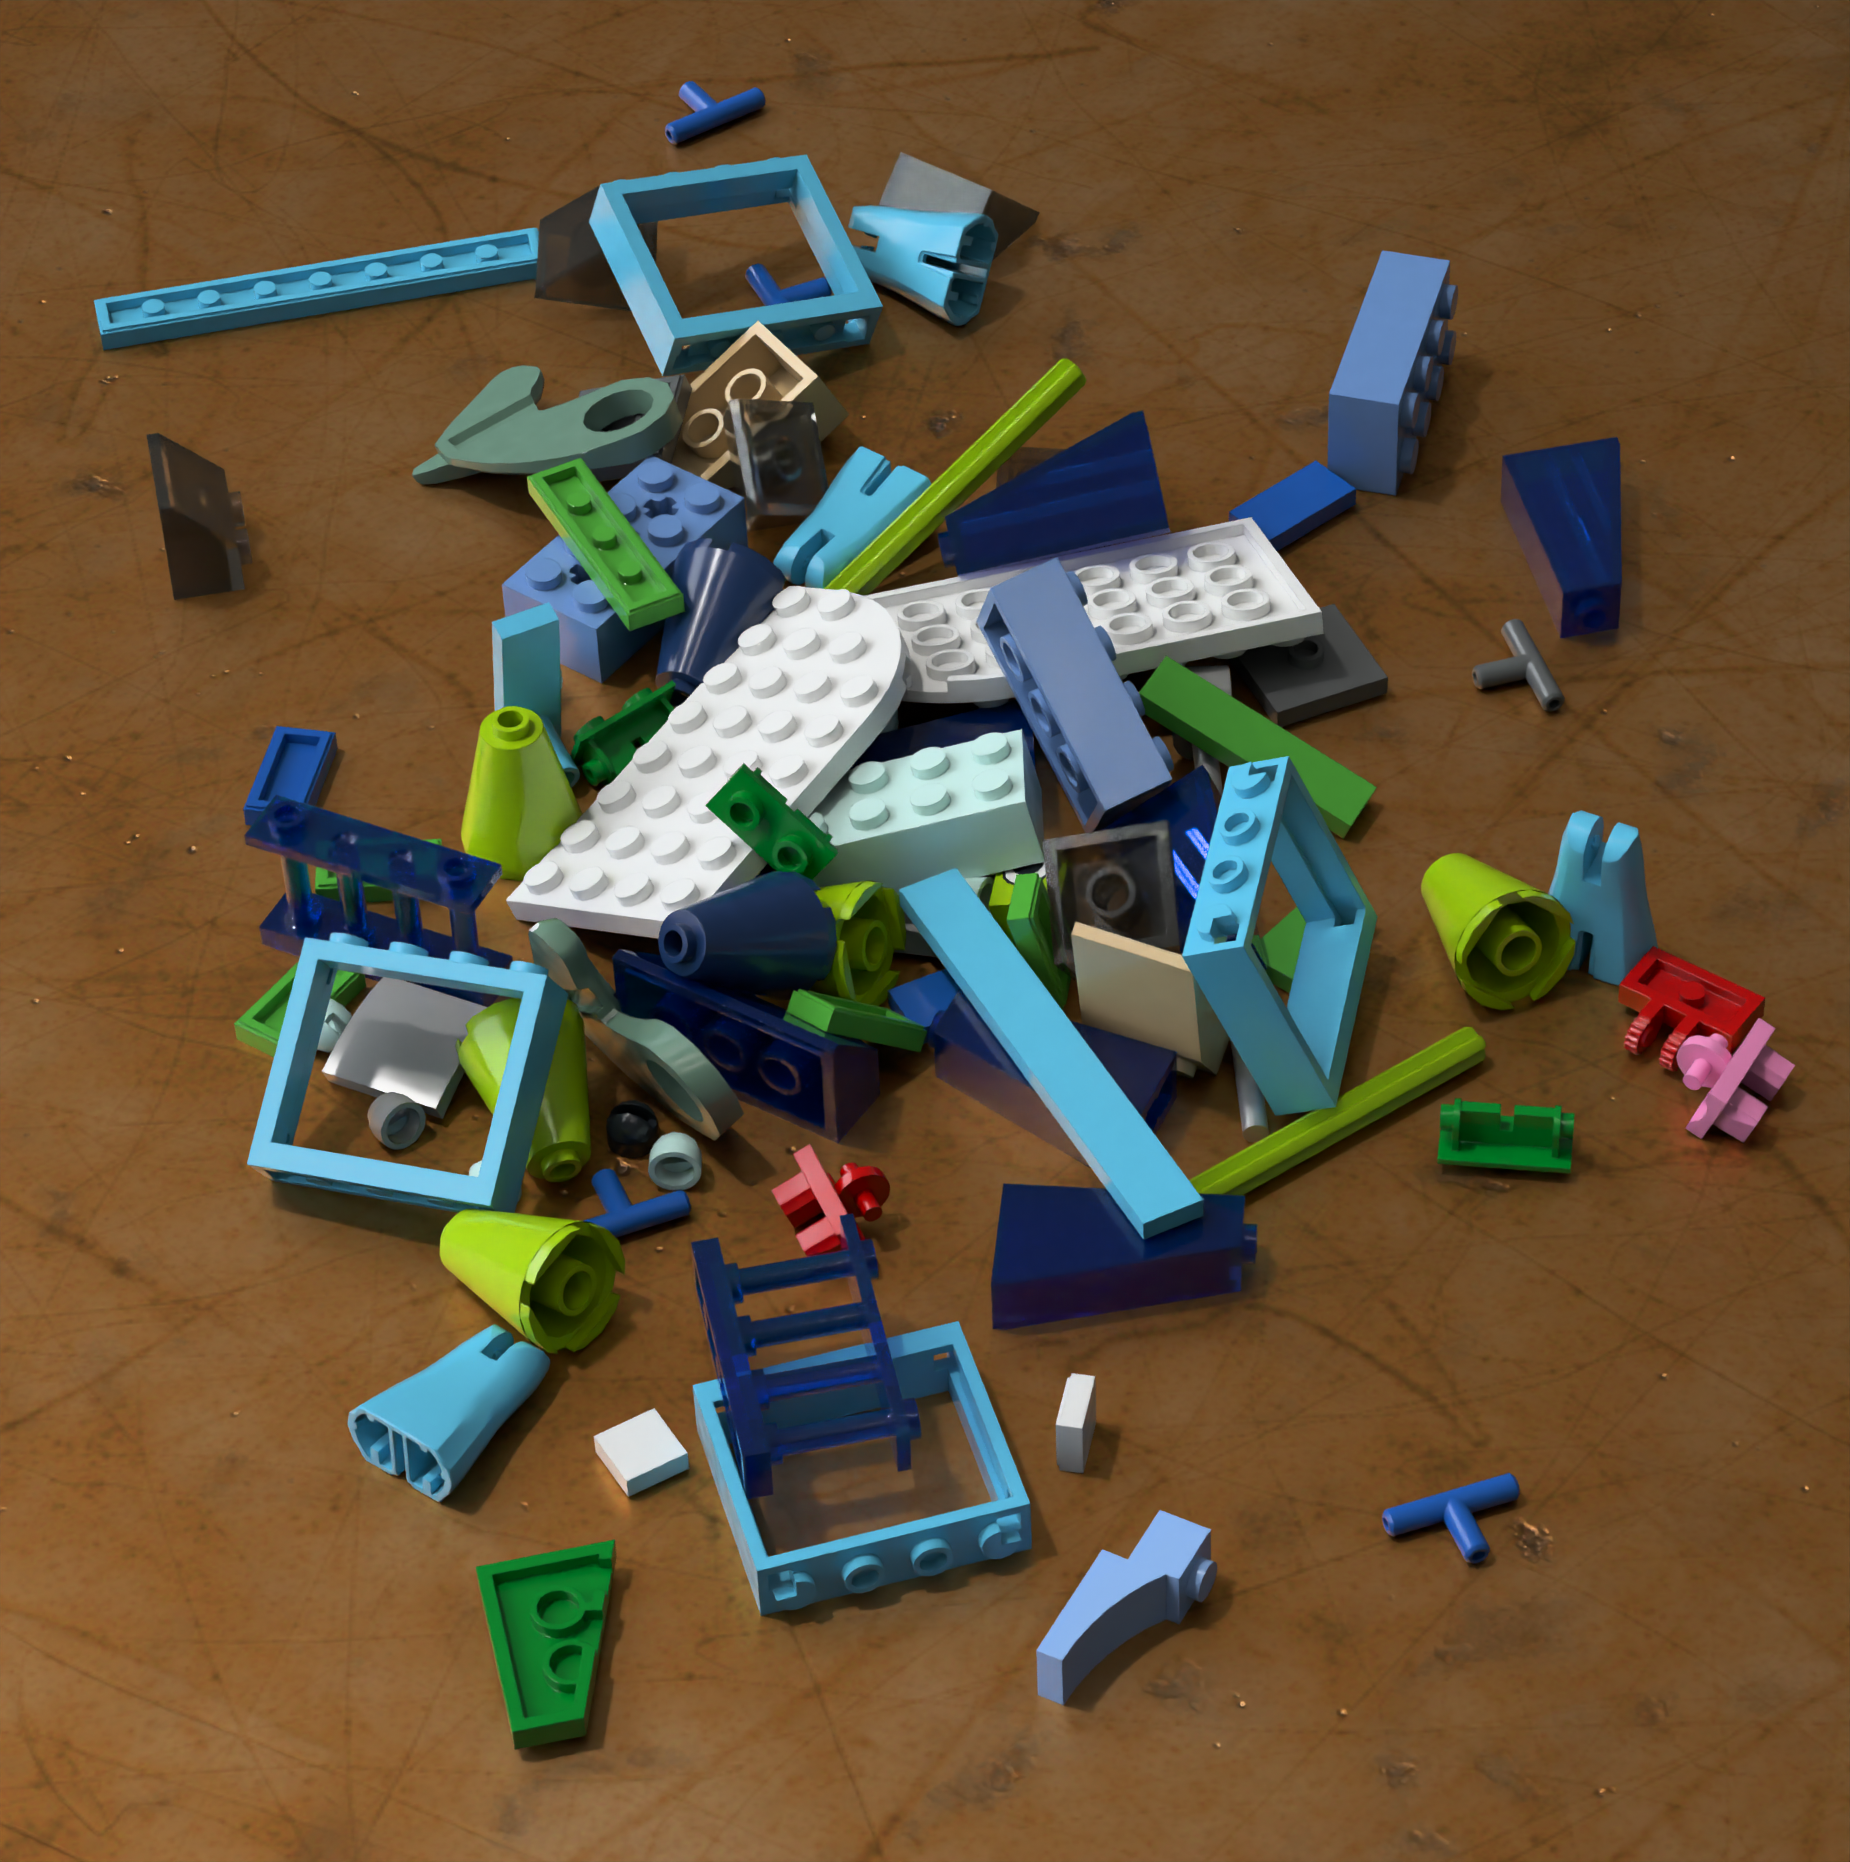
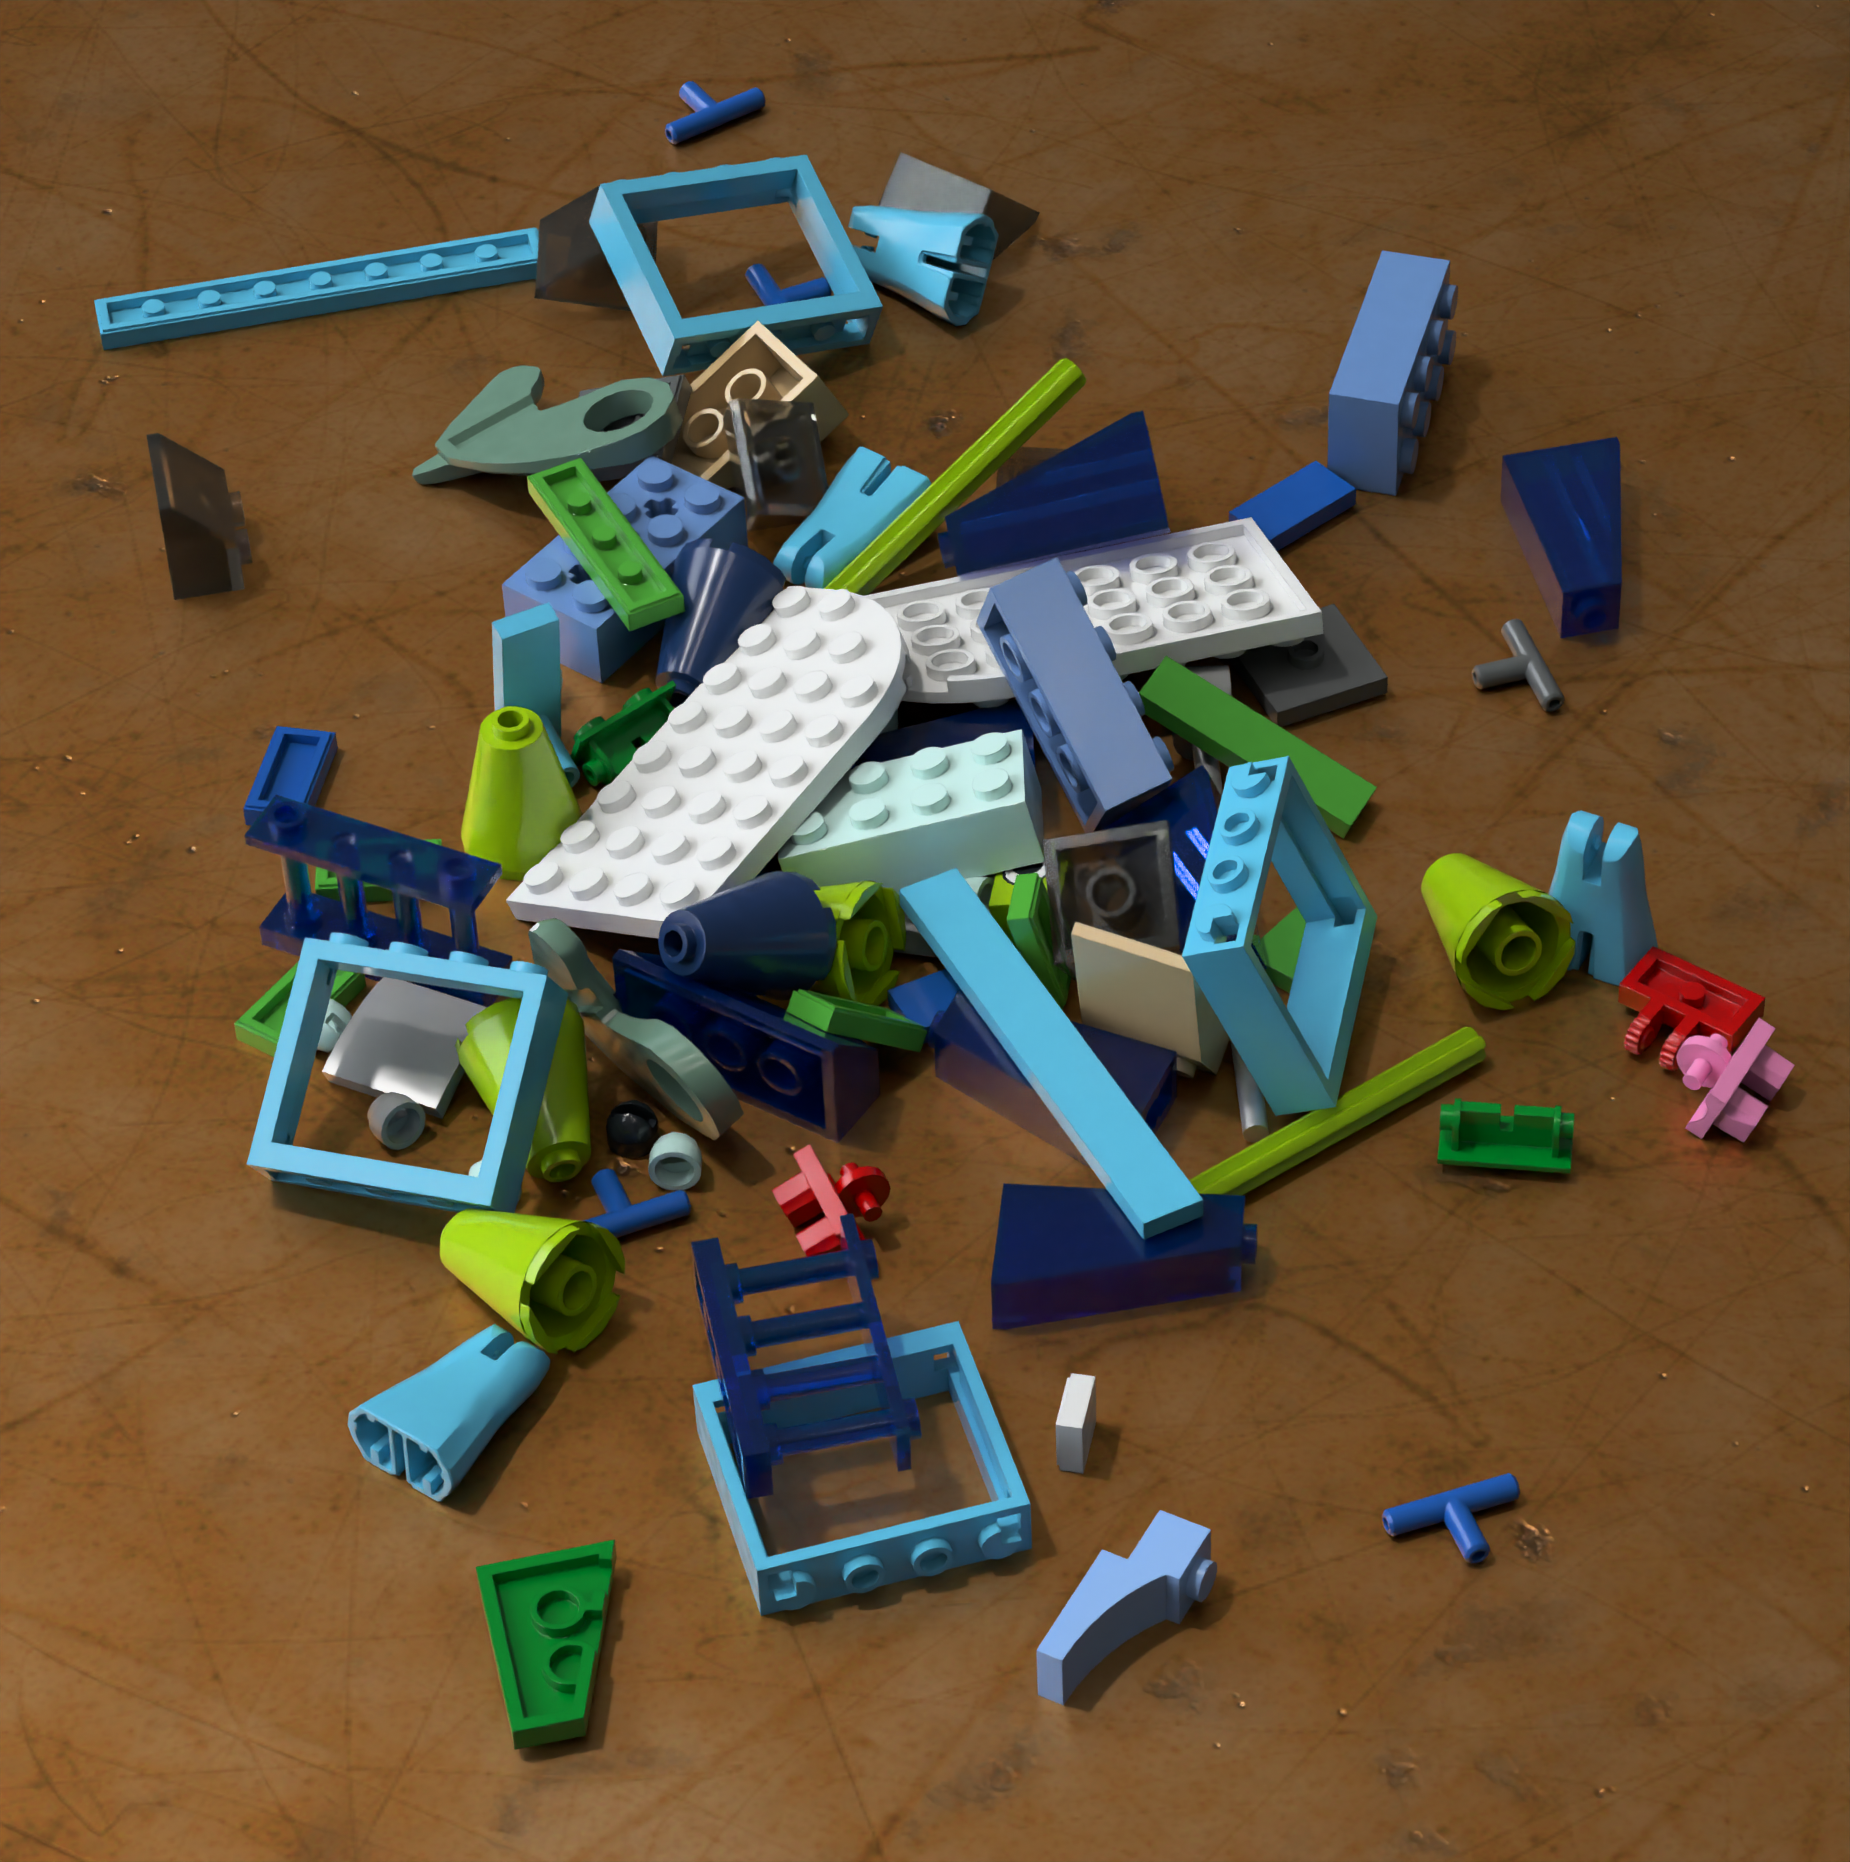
white tile [594,1408,689,1497] -> none
green hinge [705,763,839,880] -> none

